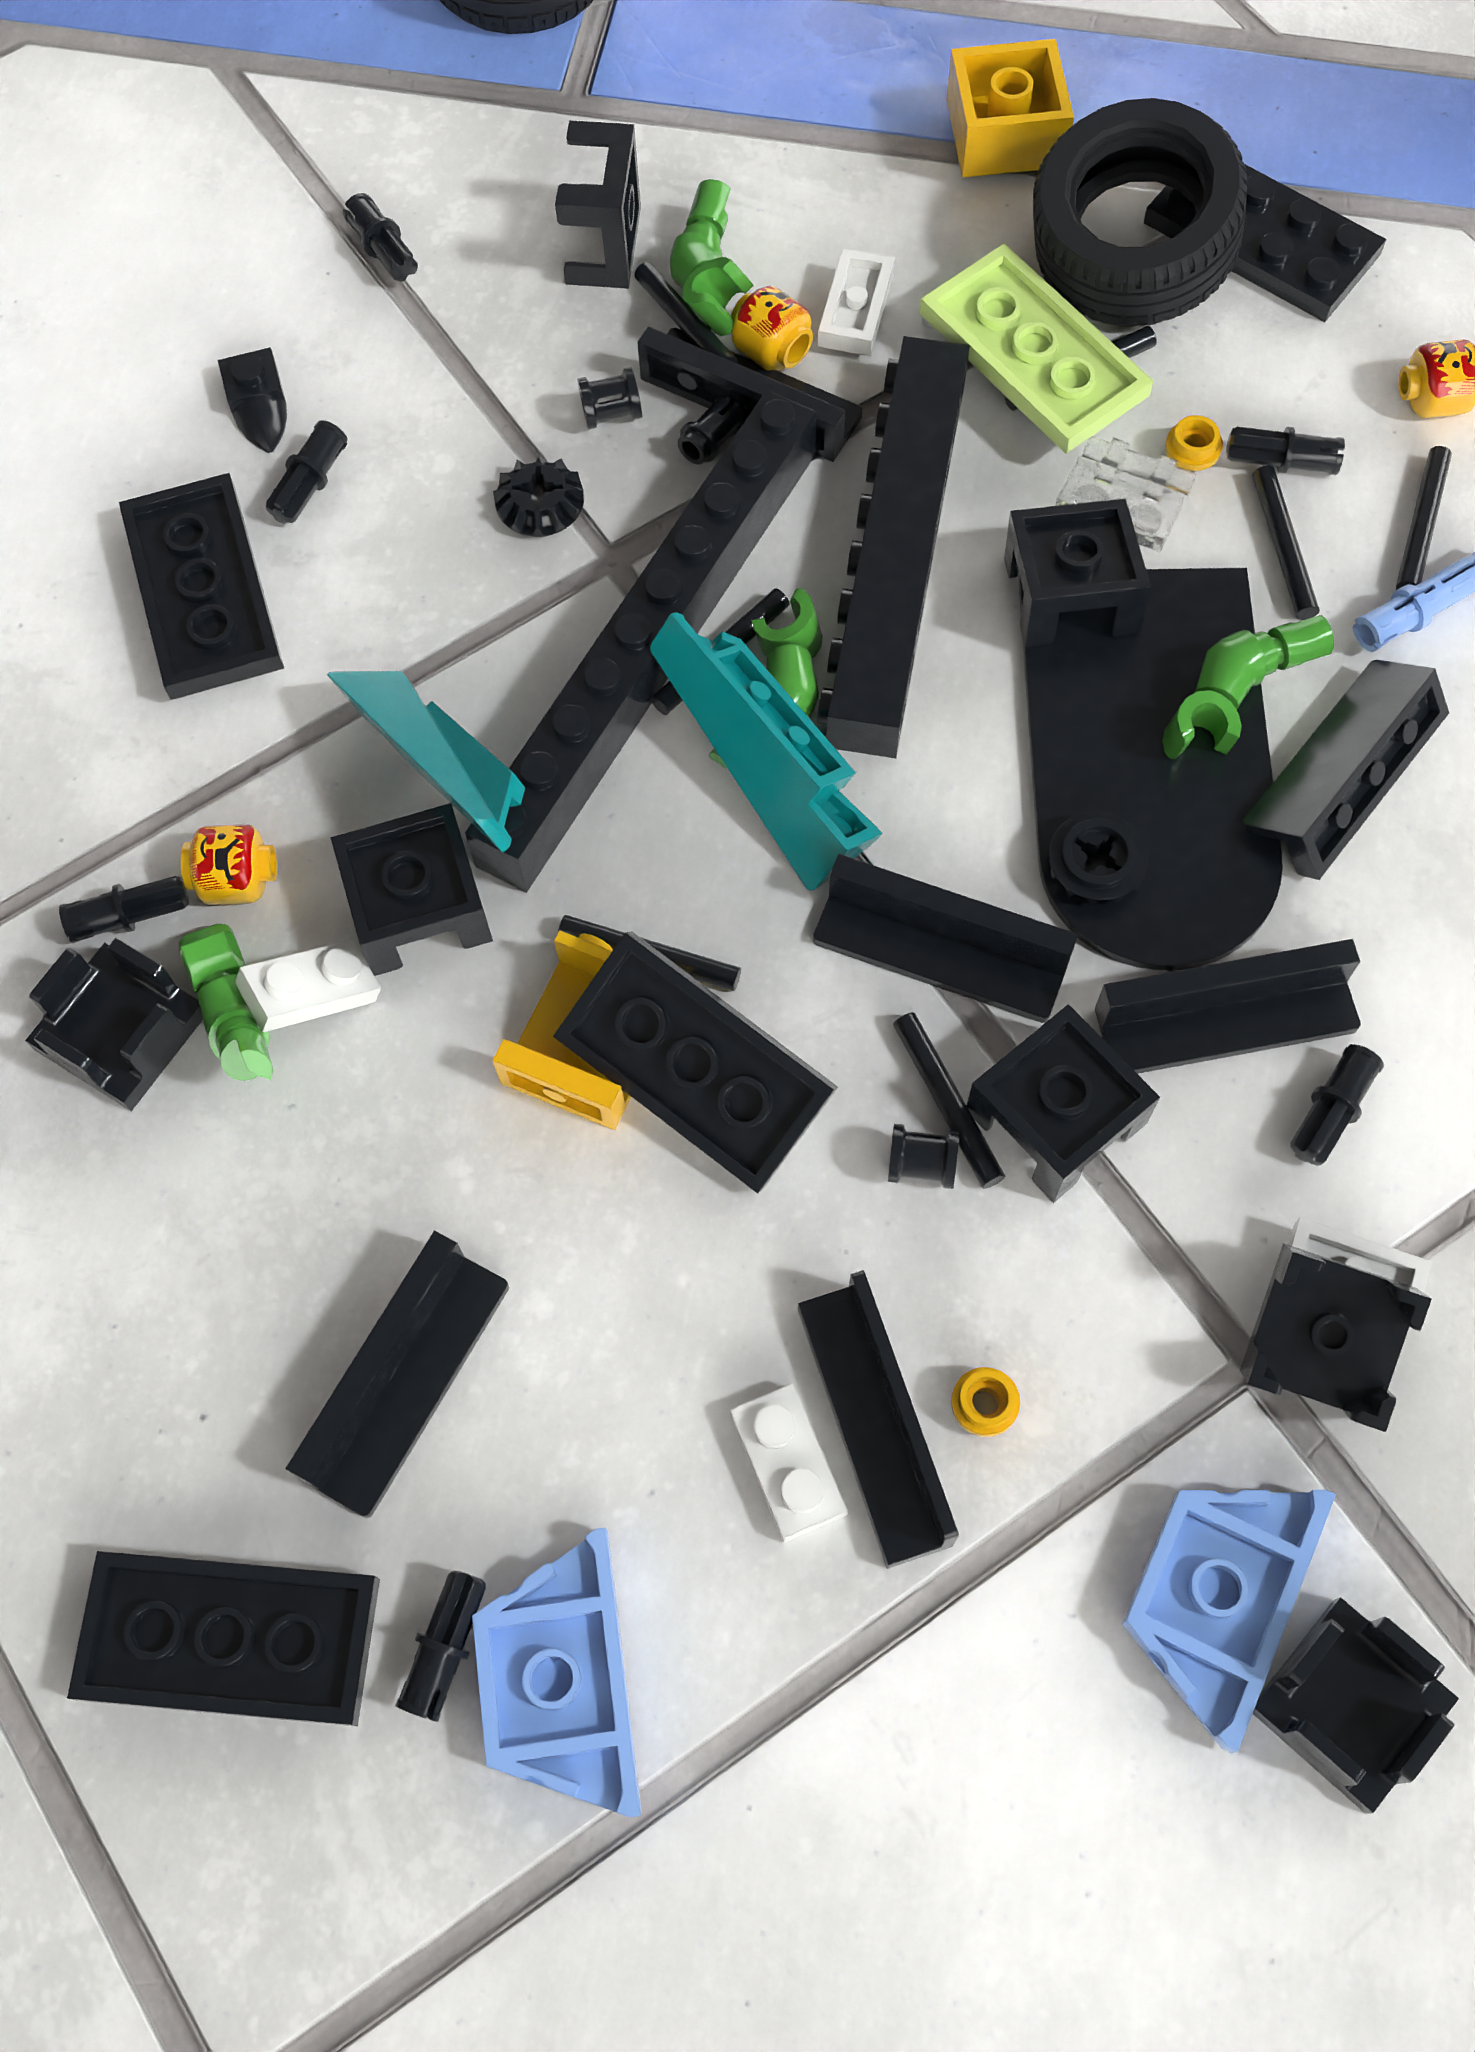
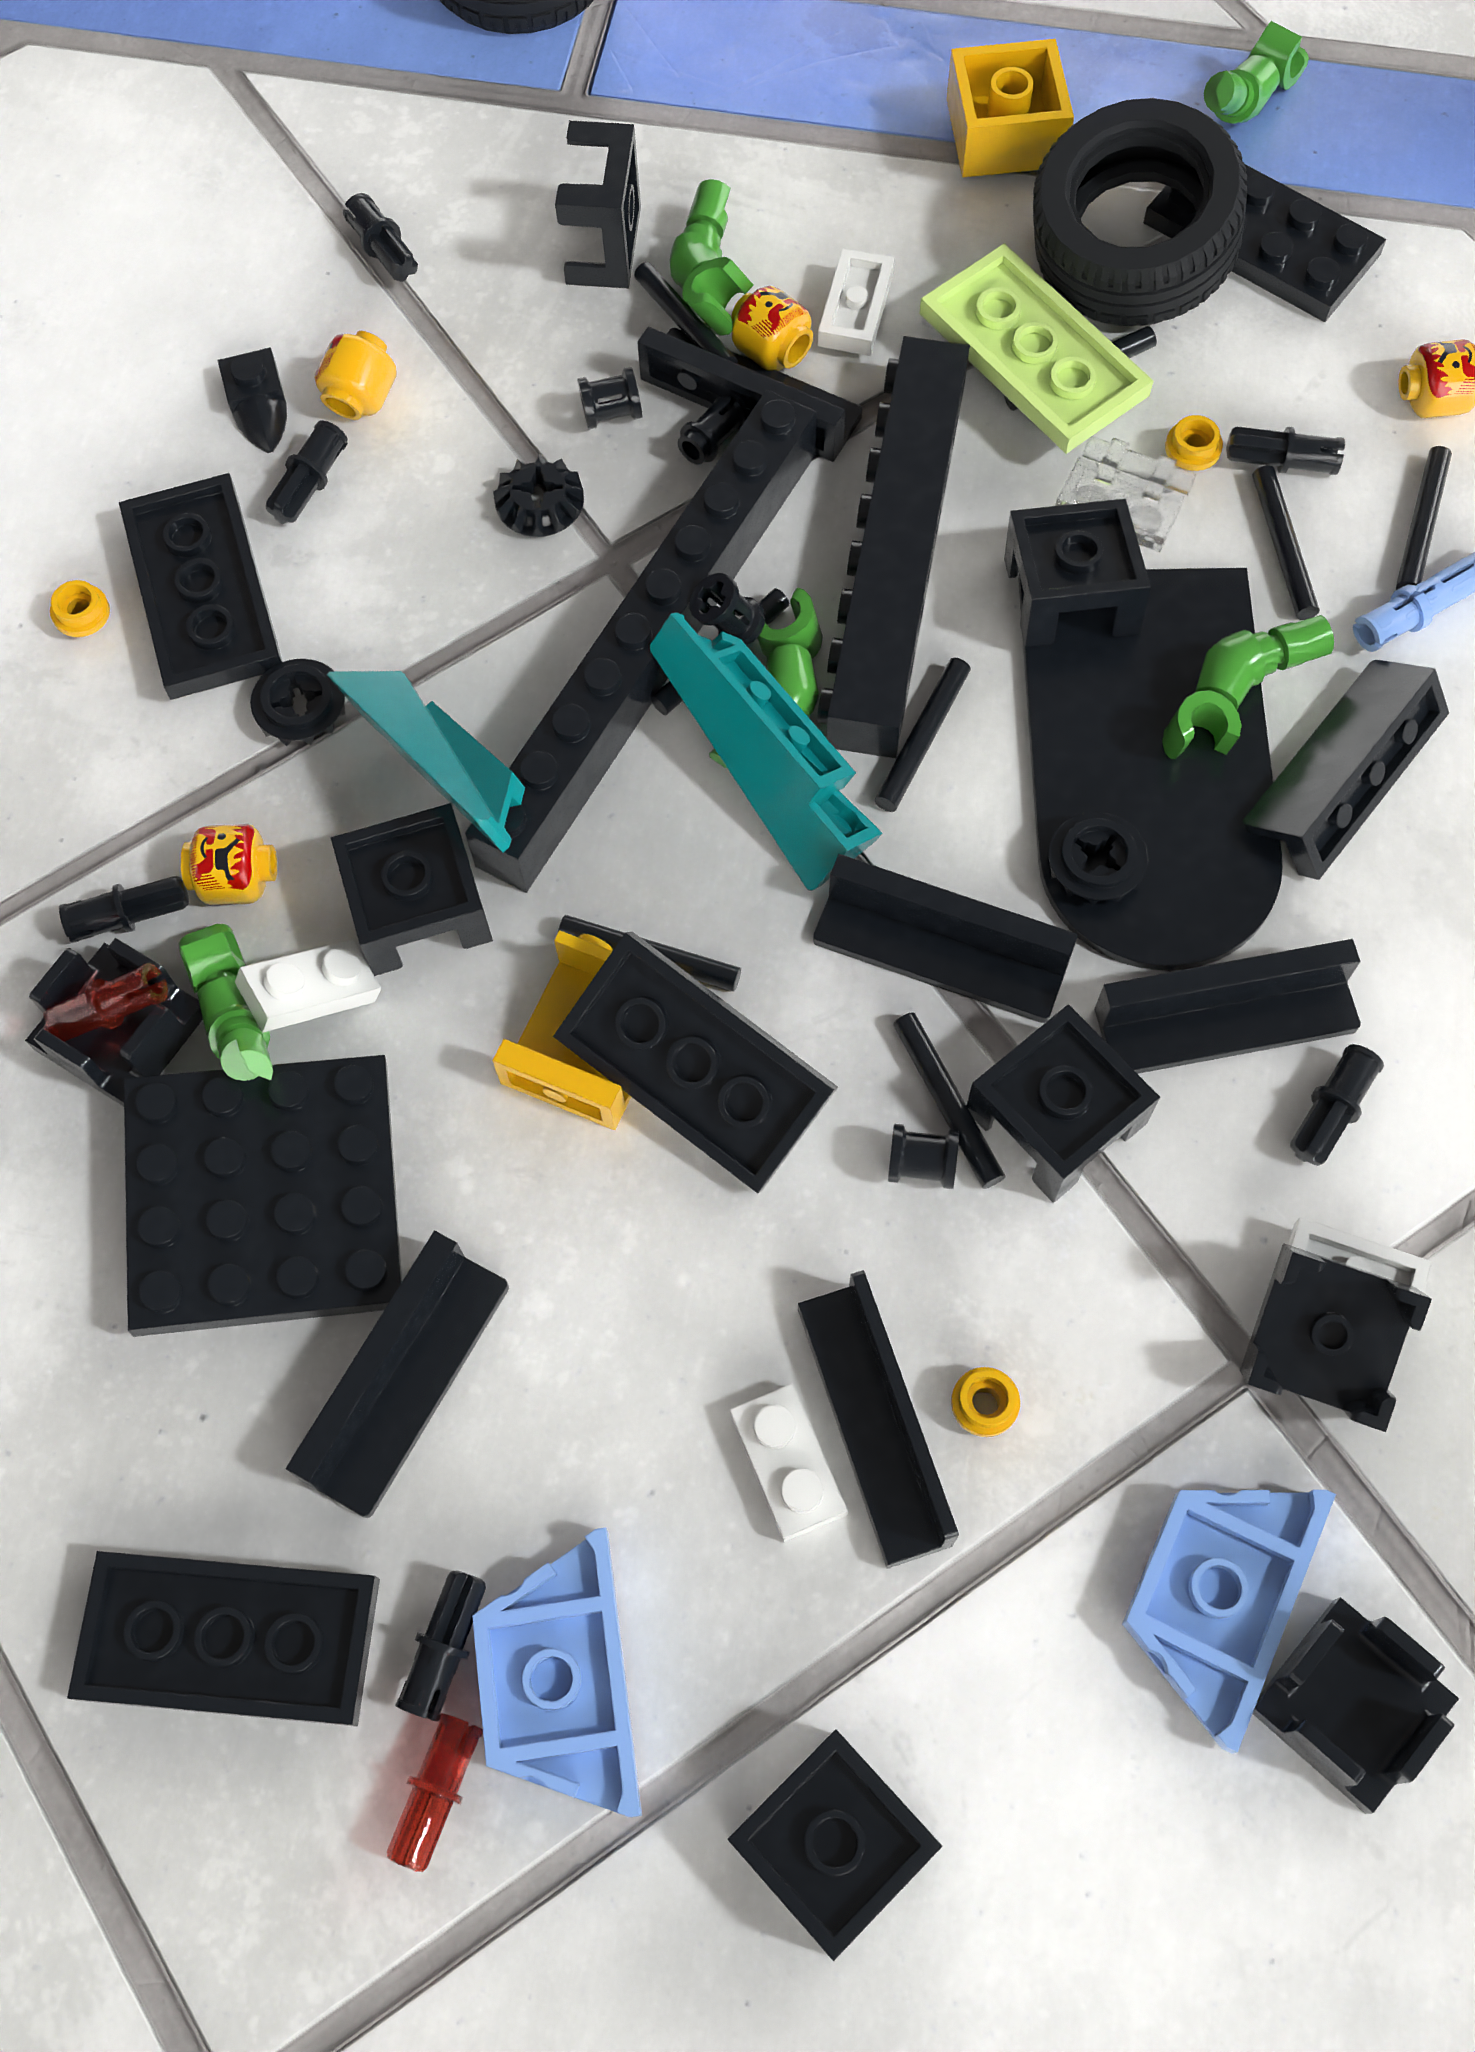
none -> clear red axle [43,963,168,1042]
none -> yellow plate [50,580,110,637]
none -> black plate [124,1055,402,1337]
none -> black gear [250,659,346,746]
none -> yellow head [314,331,397,420]
none -> clear red axle [387,1713,483,1872]
none -> black bush [689,573,765,644]
none -> black panel [727,1729,943,1961]
none -> black bar [875,658,971,812]
none -> bright green piece [1204,21,1309,124]

